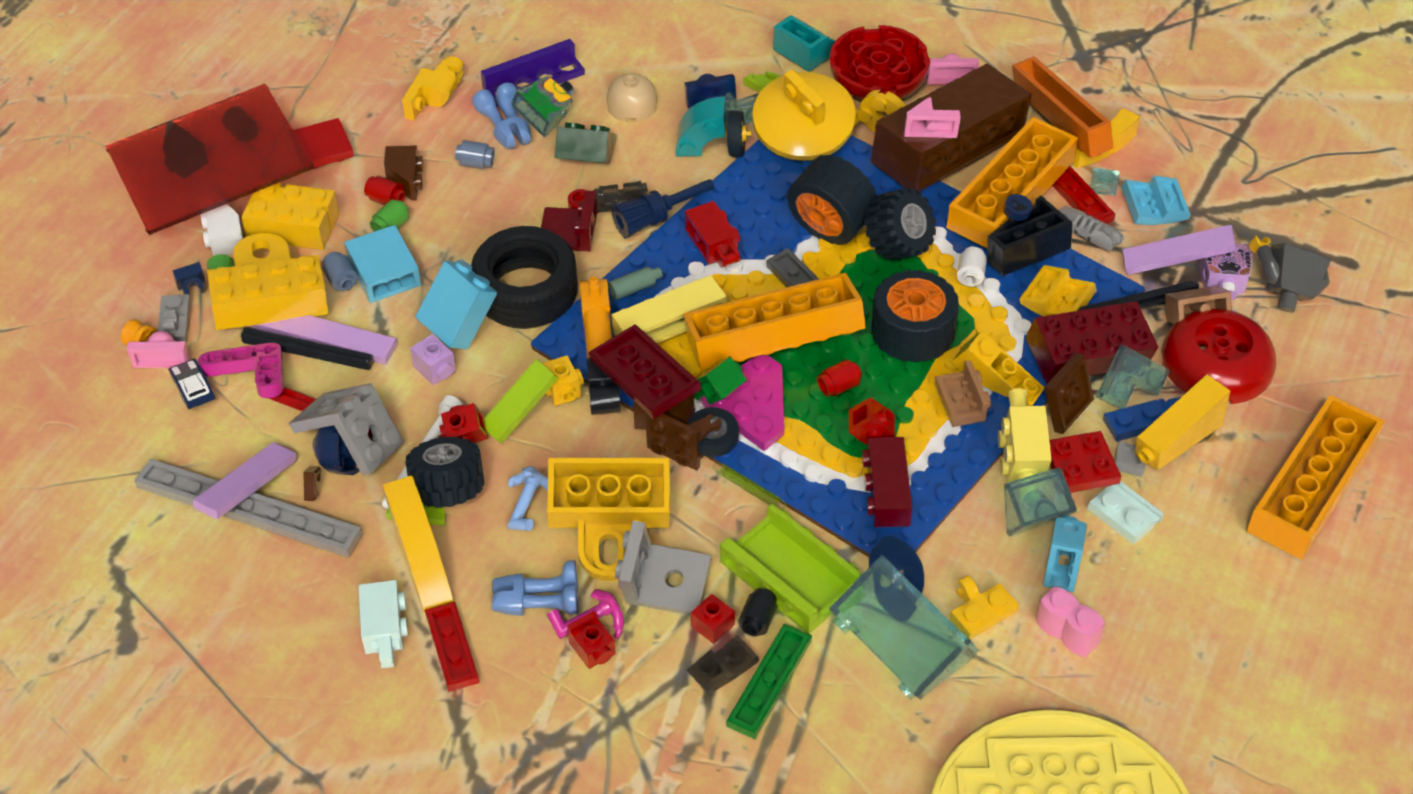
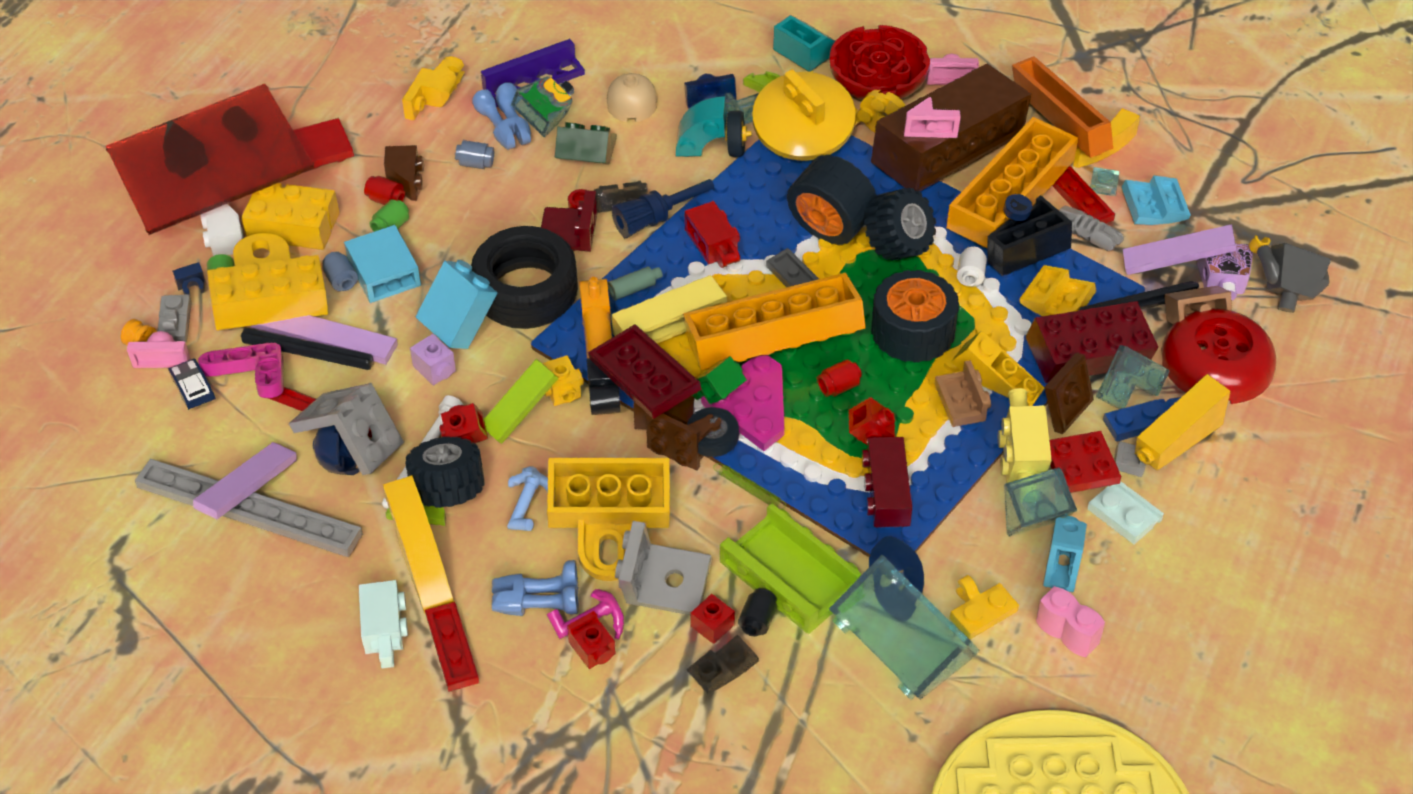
reddish brown tile [303,466,321,501] -> none
green tile [726,624,812,739] -> none
light orange brick [1247,395,1385,560] -> none

